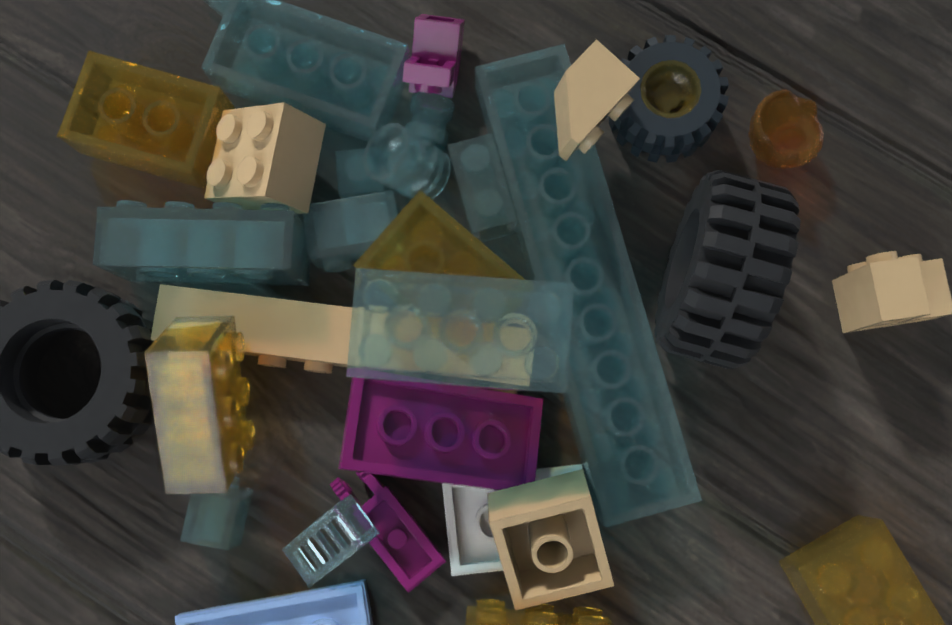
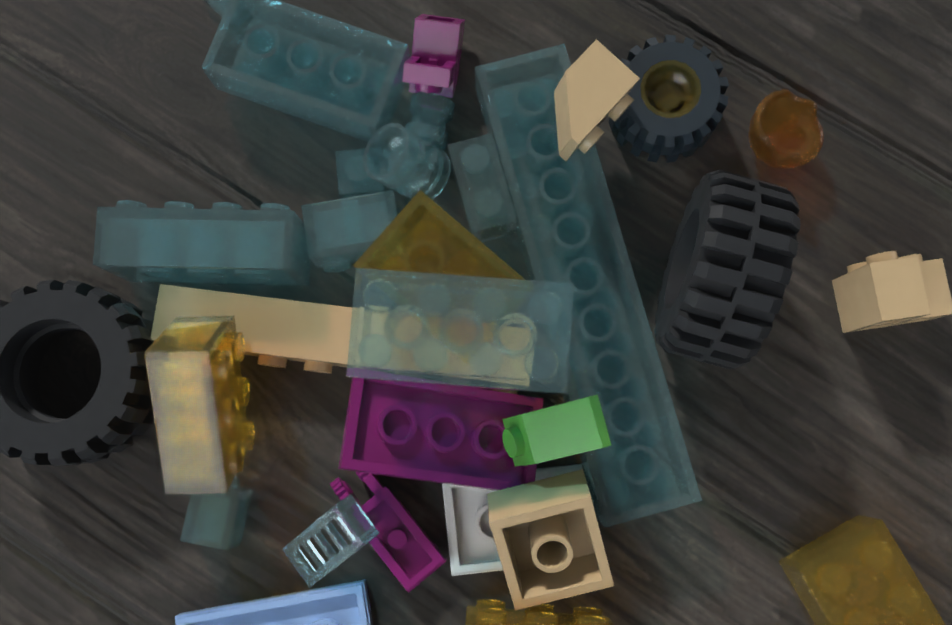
clear yellow brick [57,51,235,190] -> none
tan brick [204,102,326,215] -> none
none -> bright green slope [502,394,612,467]

